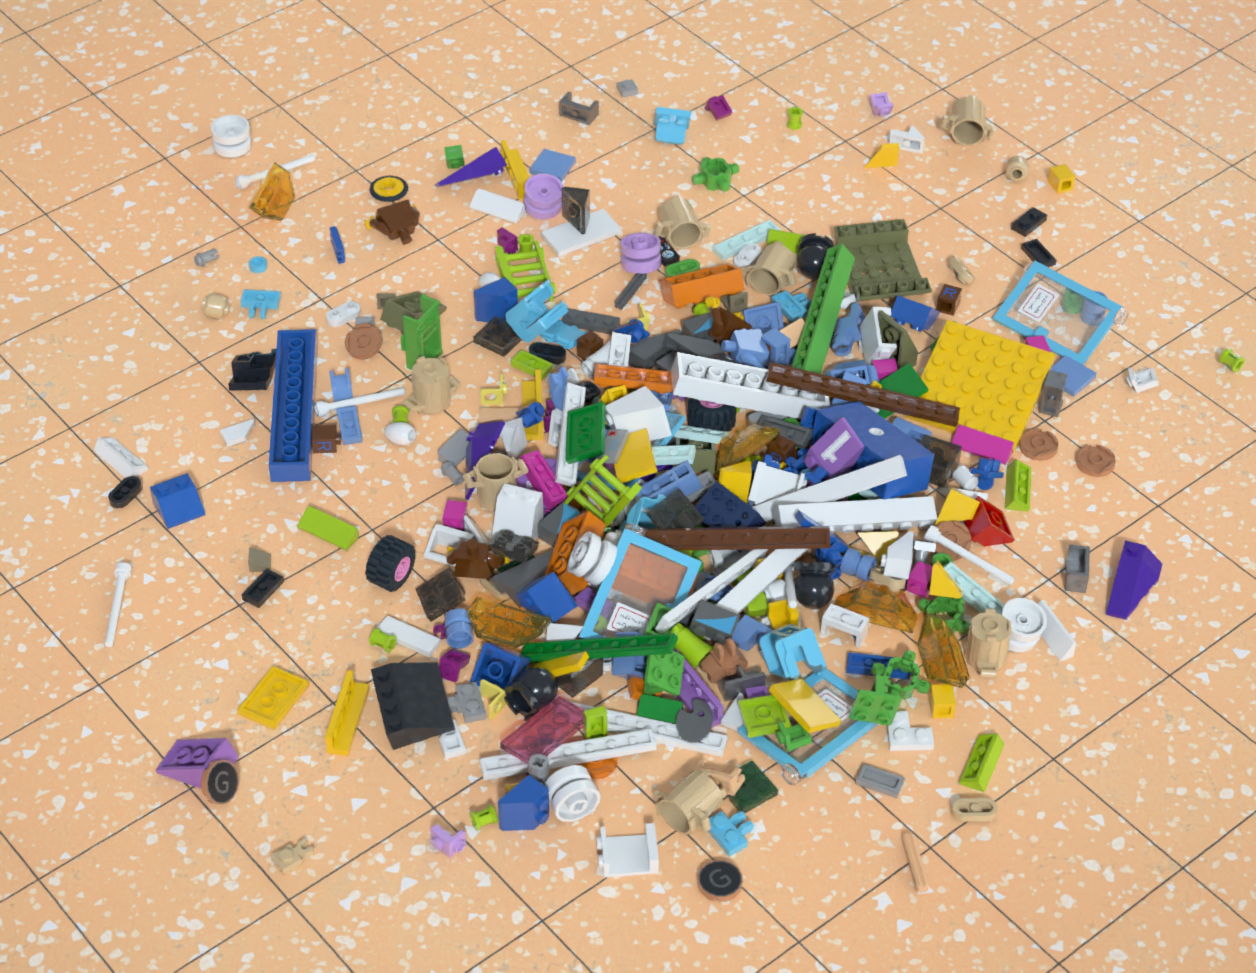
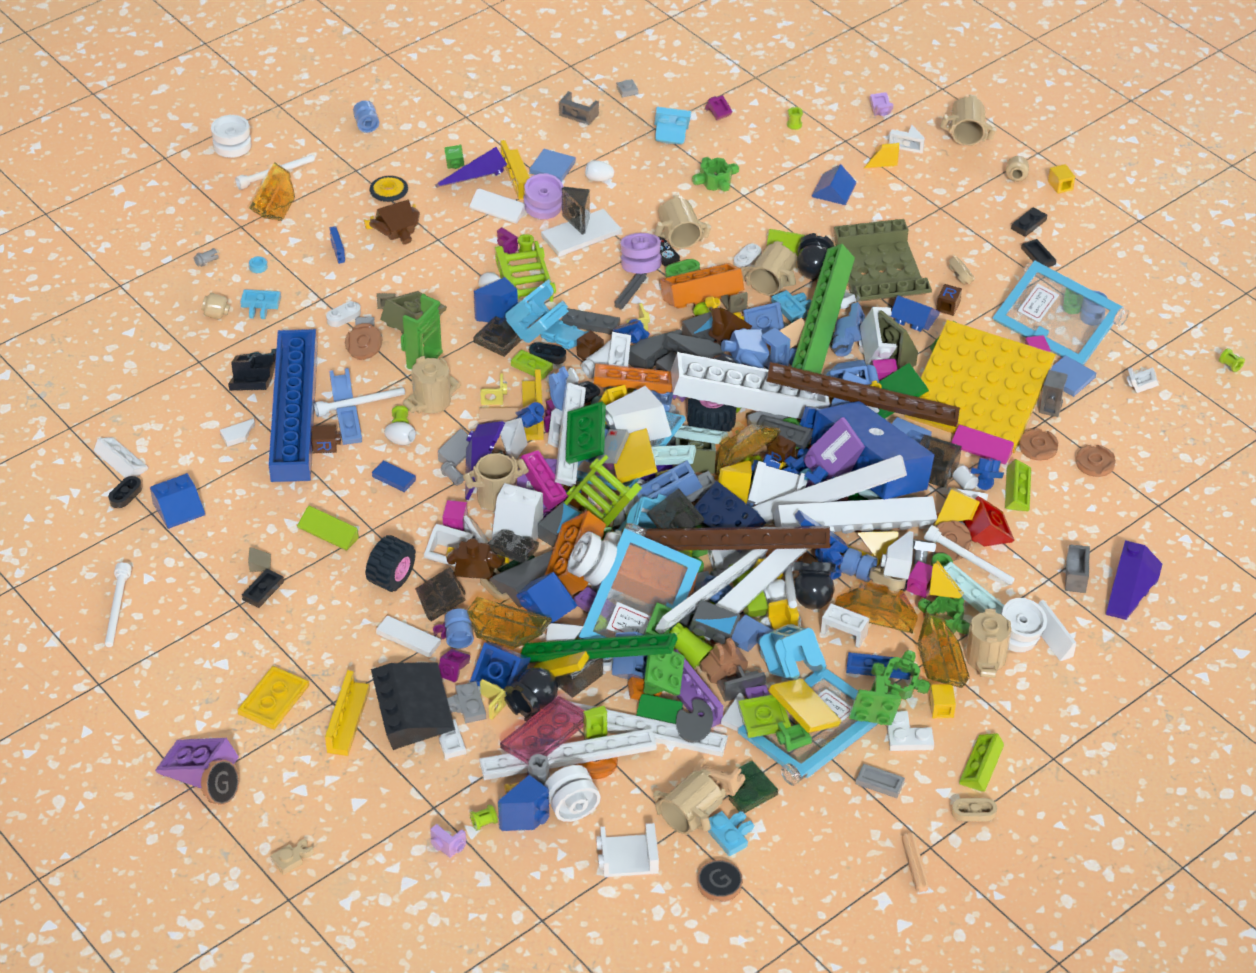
lime bush [369,628,397,653] -> none
light aqua tile [712,219,781,261] -> none
none -> medium blue wheel [353,100,379,133]
none -> blue tile [372,460,416,492]
none -> white animal [585,160,614,182]
none -> blue slope [812,164,856,205]

